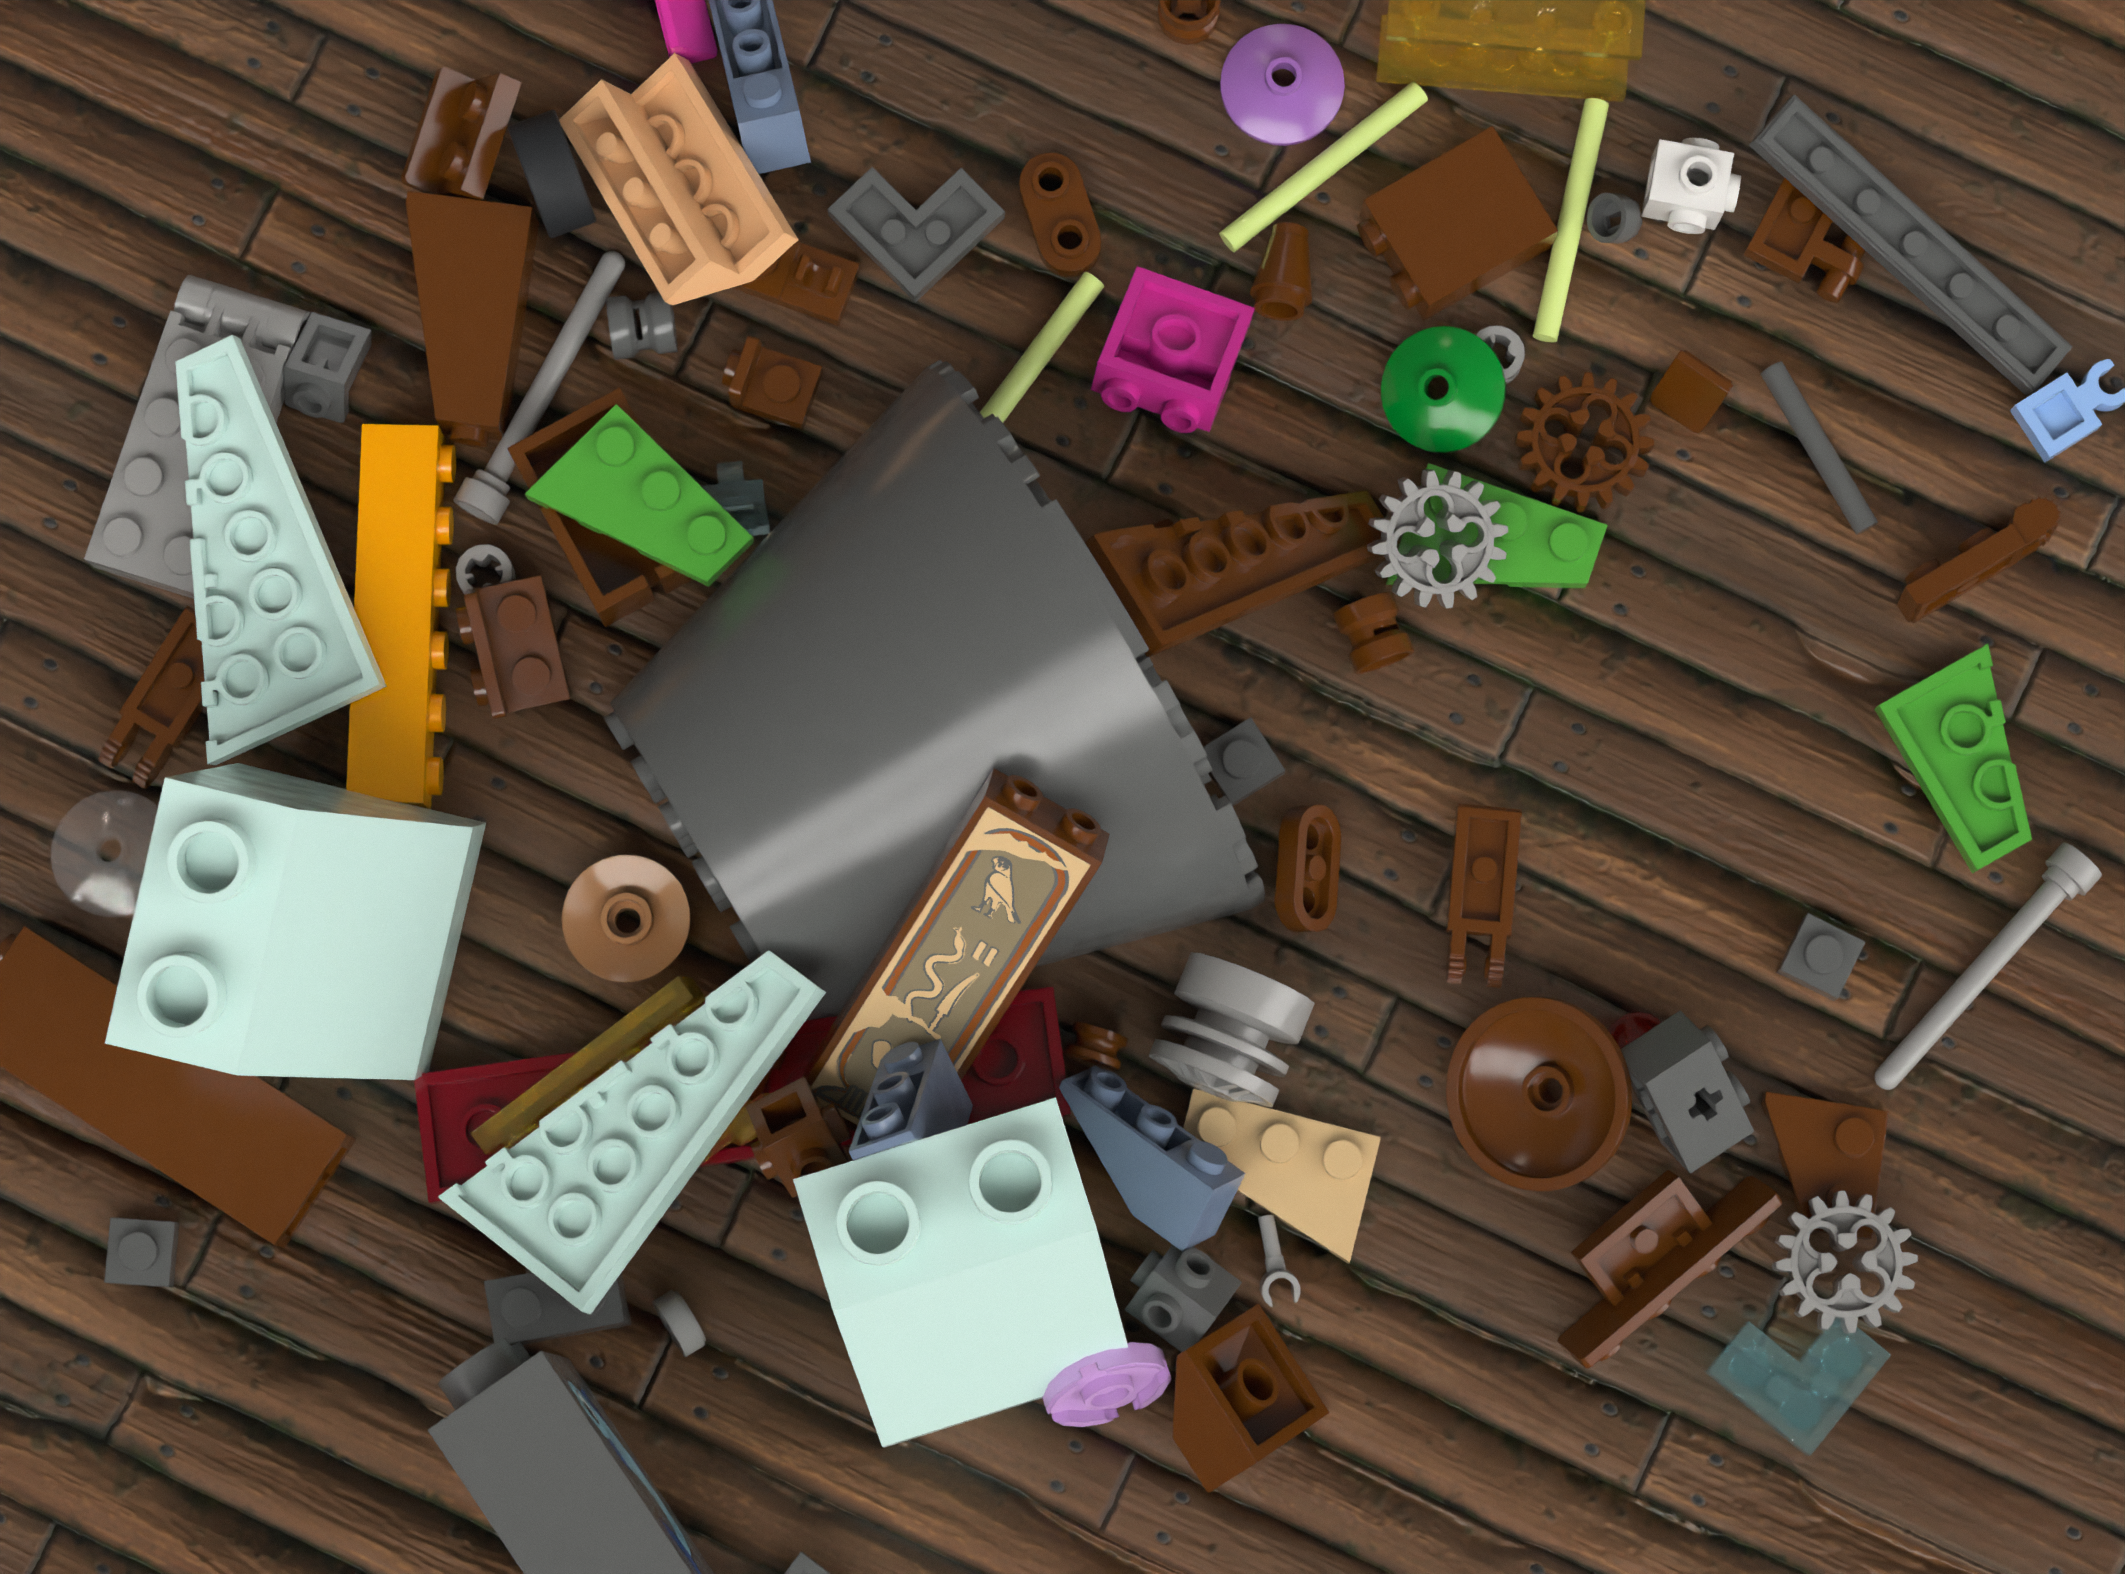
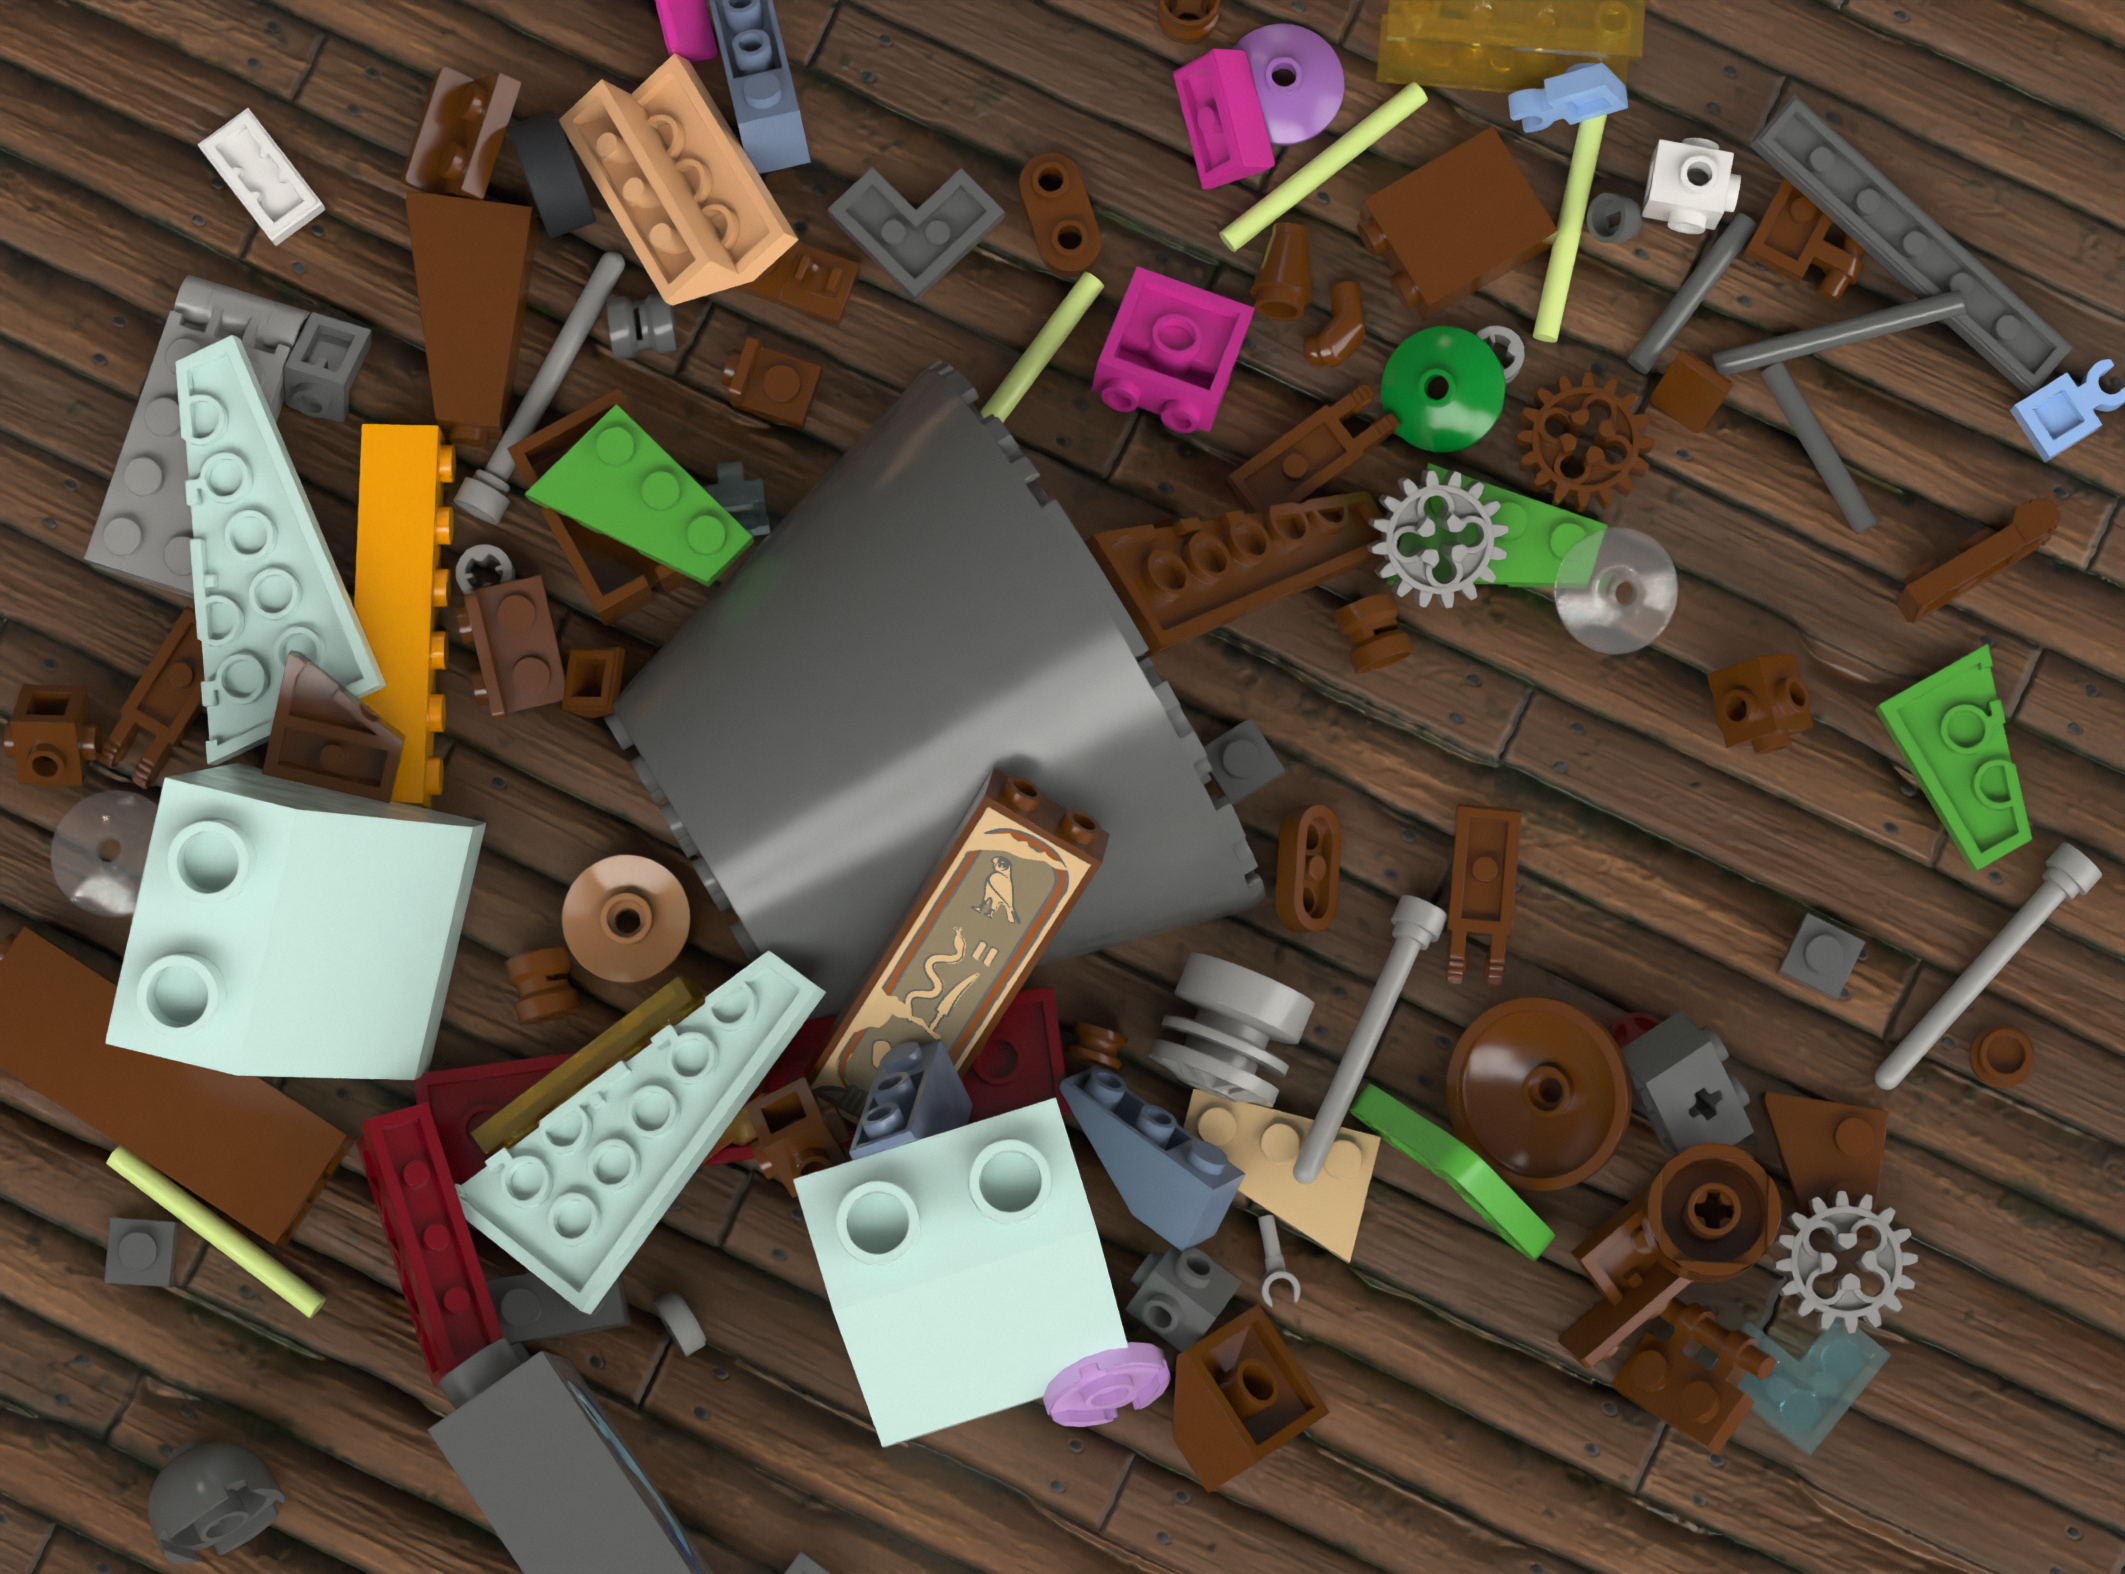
none -> reddish brown brick [4,684,102,788]
none -> yellowish green bar [106,1145,326,1319]
none -> dark grey cylinder [148,1439,285,1564]
none -> white plate [198,108,326,247]
none -> reddish brown wing [262,650,406,803]
none -> dark red fence [356,1102,503,1388]
none -> reddish brown wheel [505,946,582,1025]
none -> reddish brown slope [561,647,626,718]
none -> dark pink slope [1173,49,1275,189]
none -> reddish brown hinge [1225,382,1401,514]
none -> light grey piece [1293,895,1448,1184]
none -> reddish brown arm [1303,281,1365,368]
none -> bright green beam [1348,1083,1556,1261]
none -> light blue plate [1508,62,1628,133]
none -> clear dish [1555,527,1678,654]
none -> reddish brown plate [1610,1297,1775,1456]
none -> dark grey bar [1627,213,1758,374]
none -> reddish brown brick [1641,1143,1781,1283]
none -> reddish brown brick [1707,654,1814,755]
none -> dark grey bar [1712,289,1966,376]
none -> reddish brown plate [1969,1024,2035,1089]

